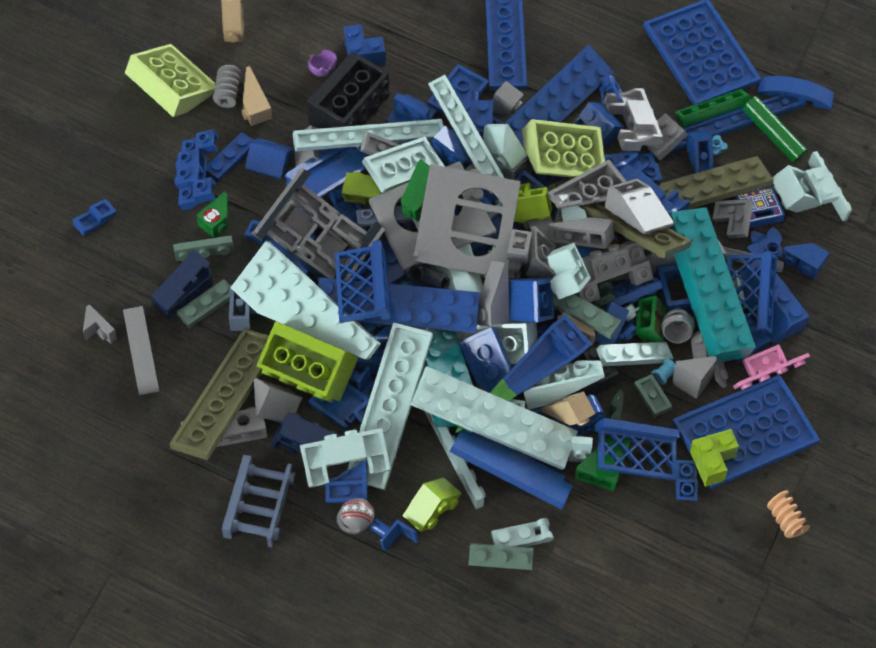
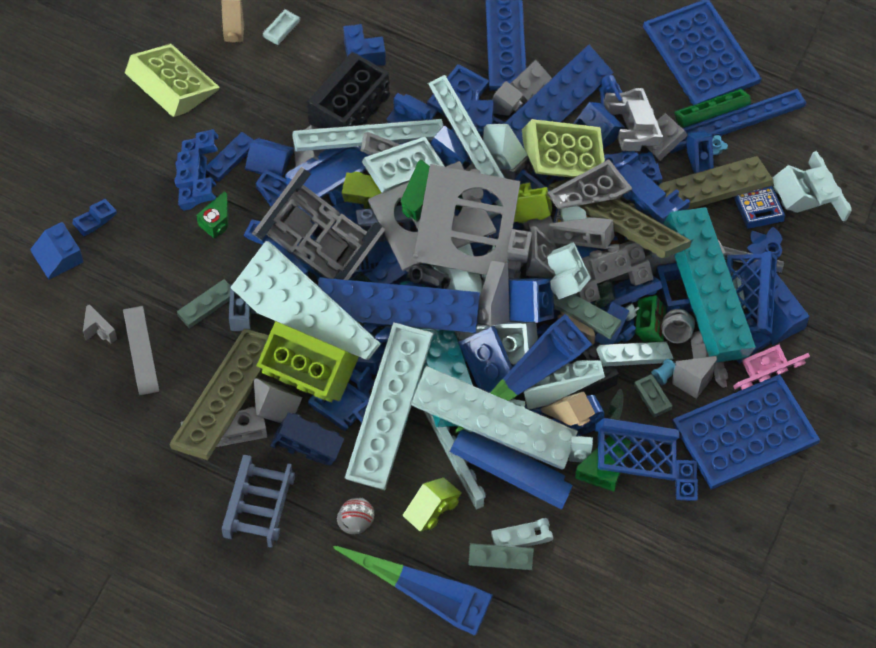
dark blue wedge [152,250,213,320] -> none
sand green plate [173,235,234,261] -> none
light grey piece [213,65,241,108] -> none
tan slope [241,66,272,126] -> none
light aqua bracket [300,428,391,488] -> none
medium lavender hair [308,50,337,77] -> none
blue wing [325,461,368,504] -> none
blue fence [335,240,390,323] -> none
blue bracket [370,519,419,551] -> none
slope [605,178,674,234] -> none
lime brick [690,429,739,487] -> none
light grey plate [713,199,753,238] -> none
green brick [743,96,808,163] -> none
blue slope [757,76,834,110] -> none
light nougat piece [767,490,810,538] -> none
blue slope [781,243,829,279] -> none
none -> blue slope [30,222,83,280]
none -> blue wing [256,169,287,207]
none -> light aqua plate [263,10,300,45]
none -> blue plate [334,546,493,635]
none -> light grey plate [510,60,552,103]

